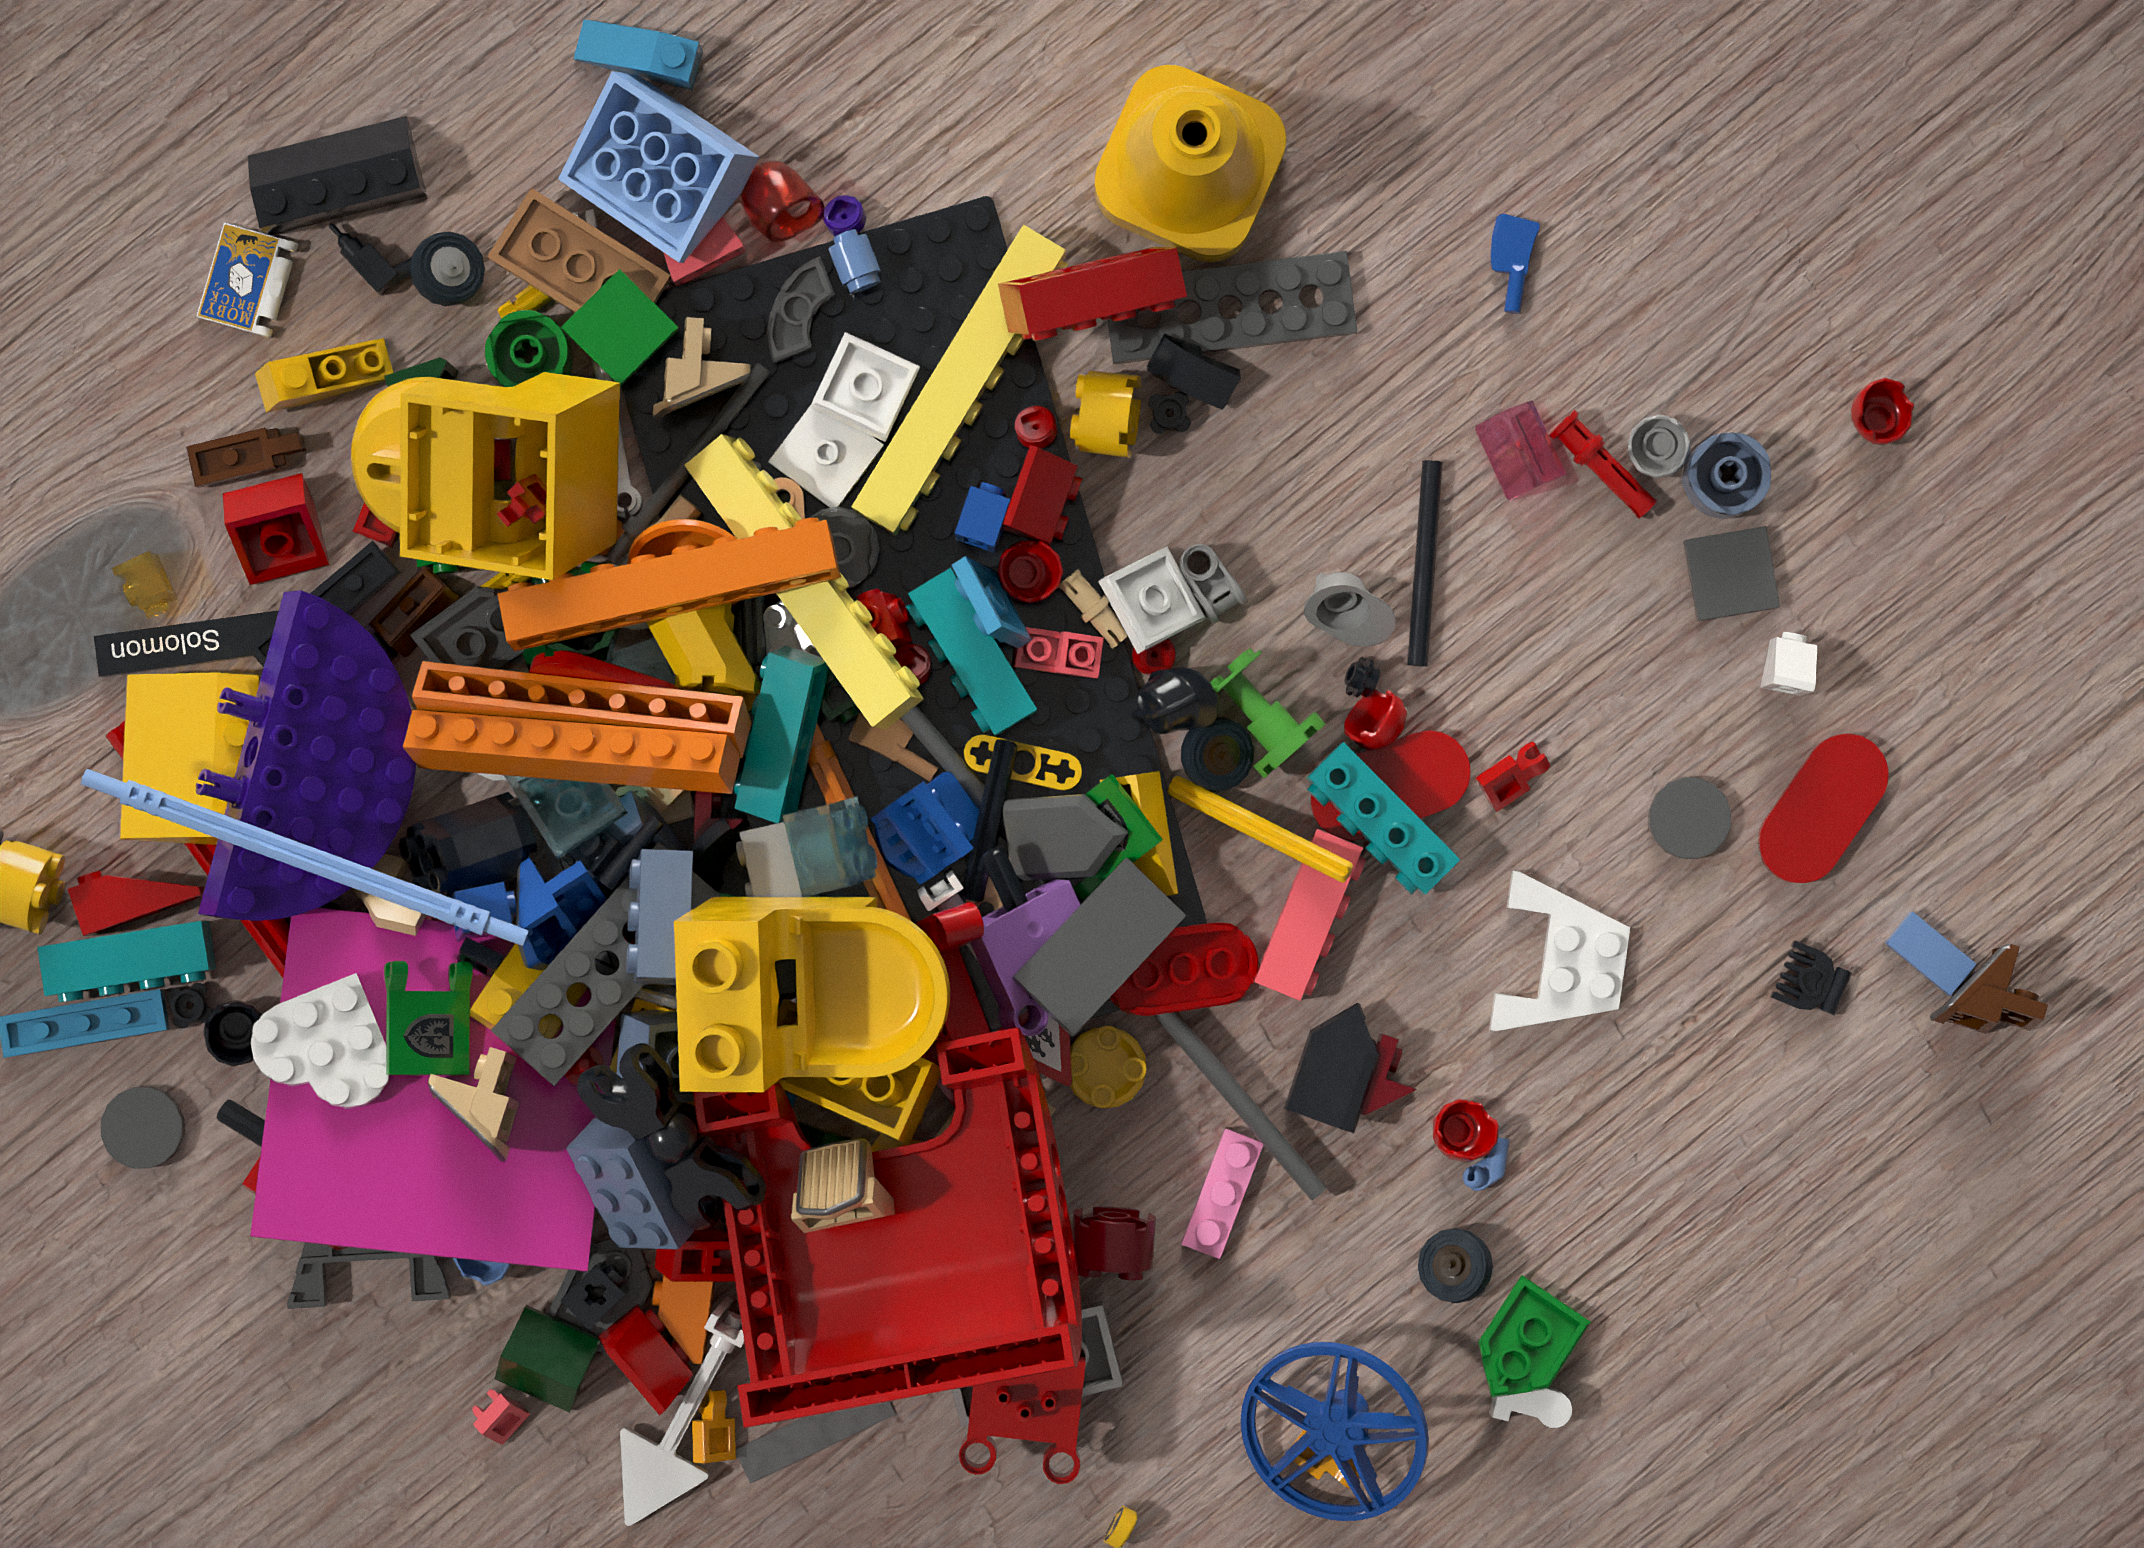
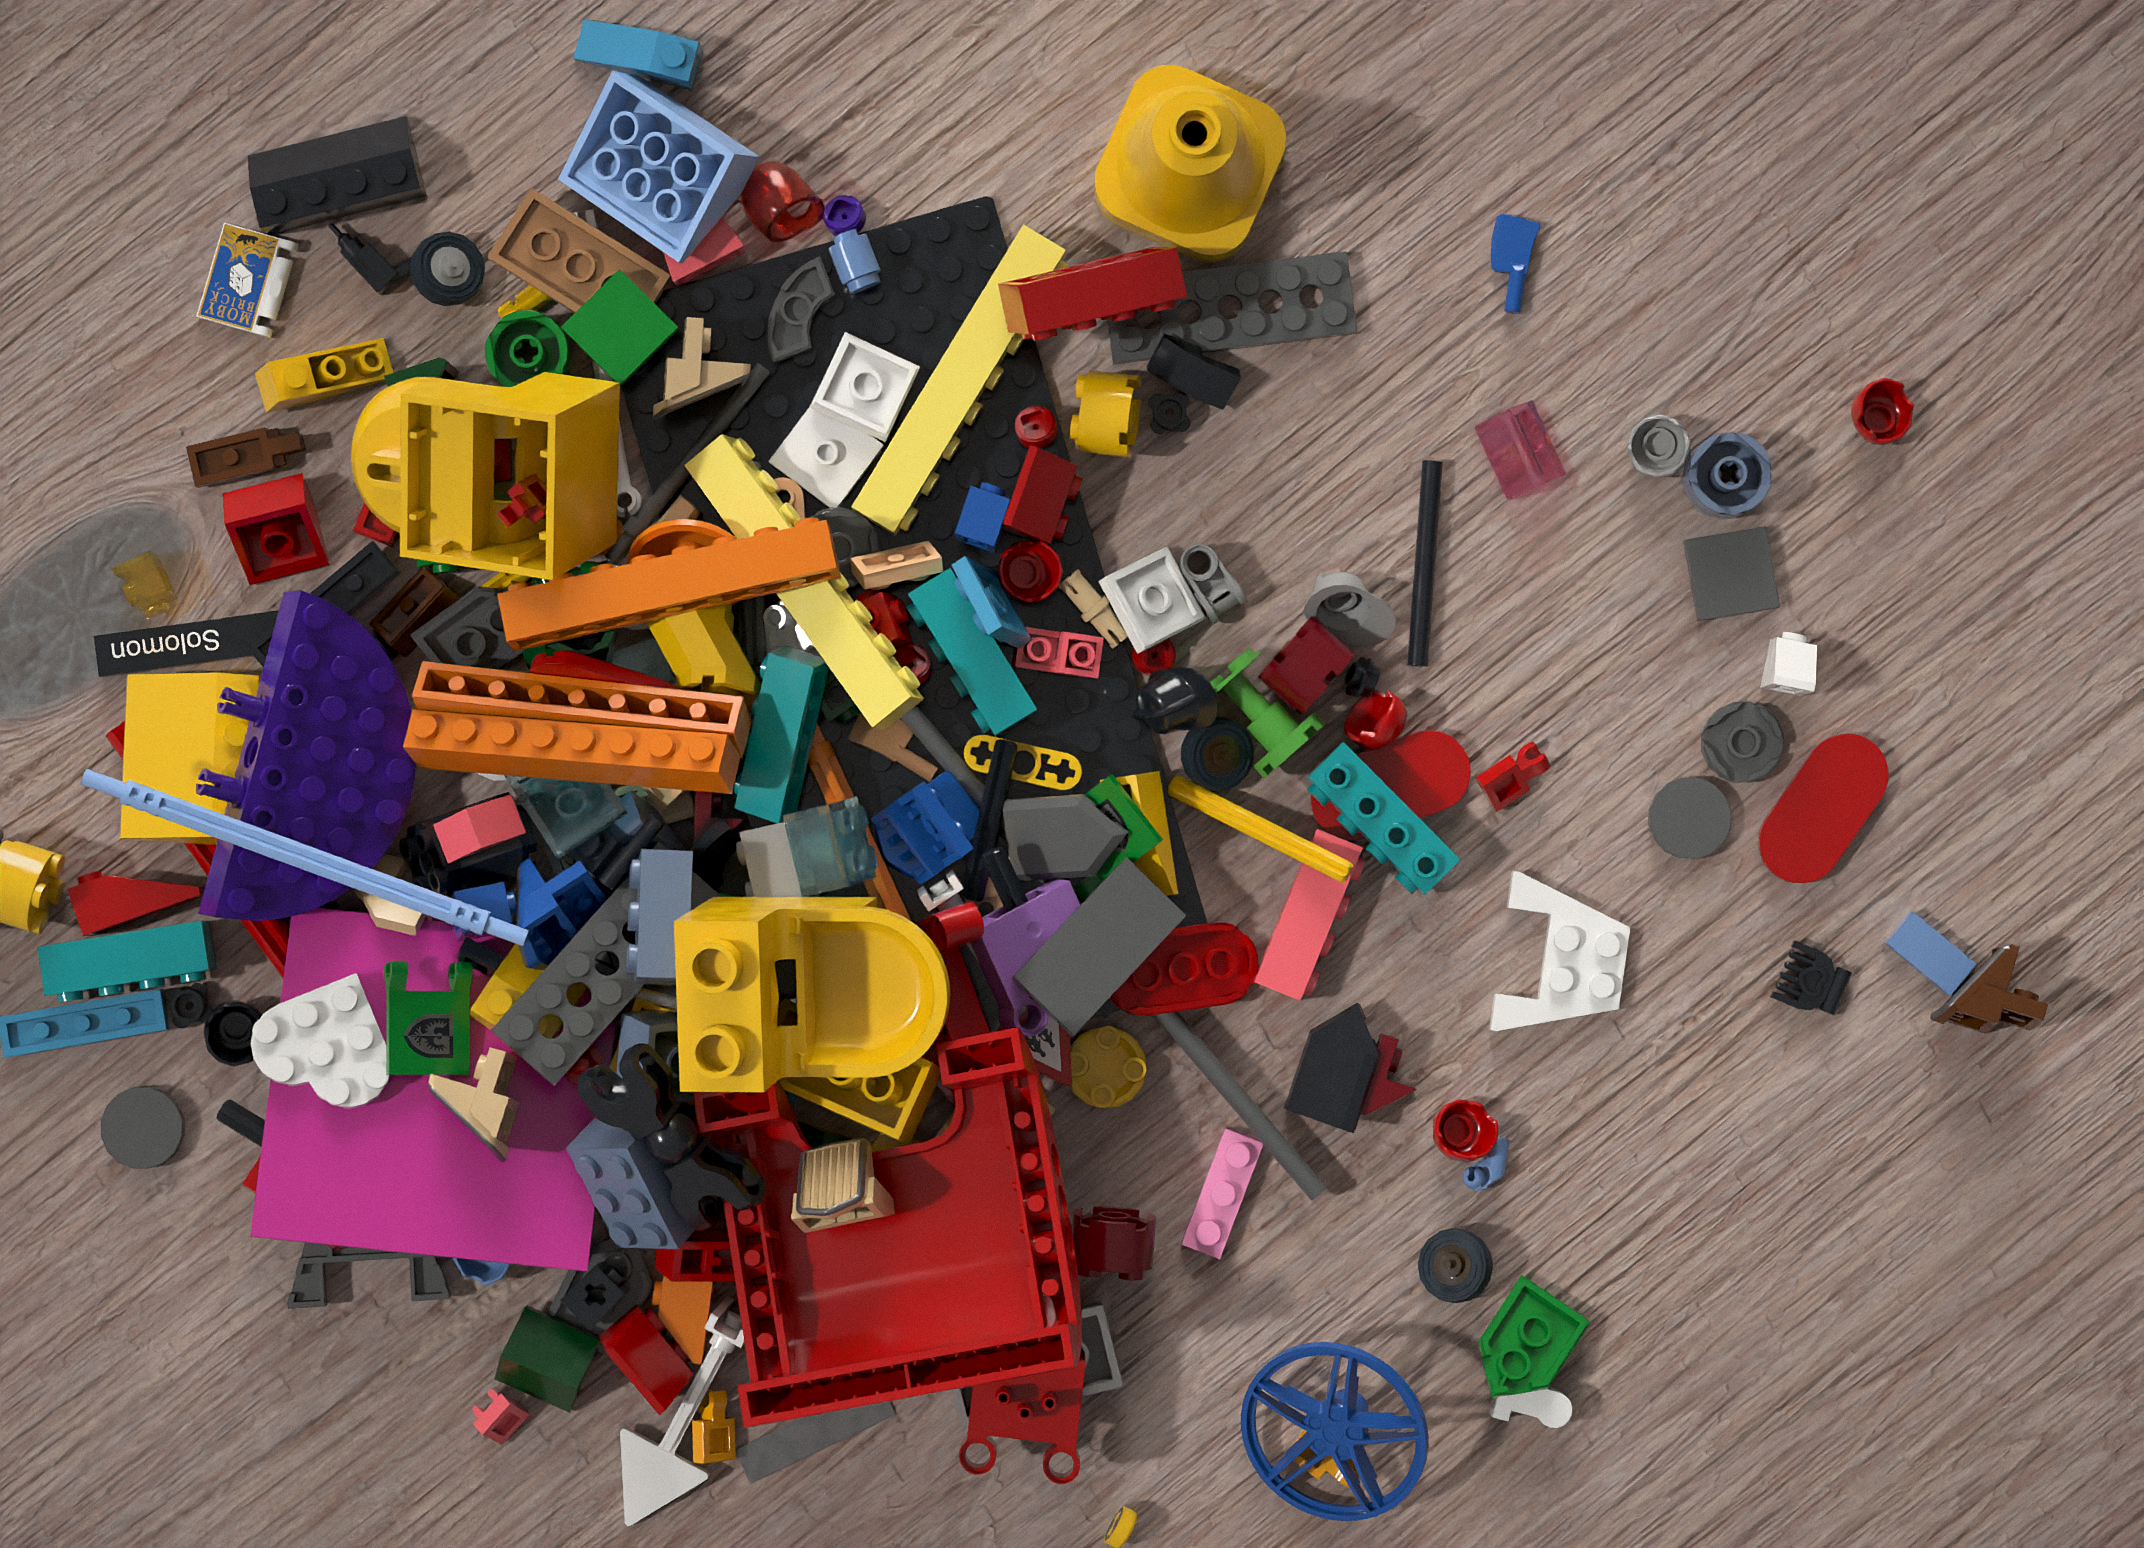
red pin [1549,409,1658,519] -> none
none -> coral slope [433,794,527,864]
none -> light nougat plate [850,541,943,590]
none -> dark red brick [1258,616,1355,715]
none -> dark grey tile [1701,702,1784,783]

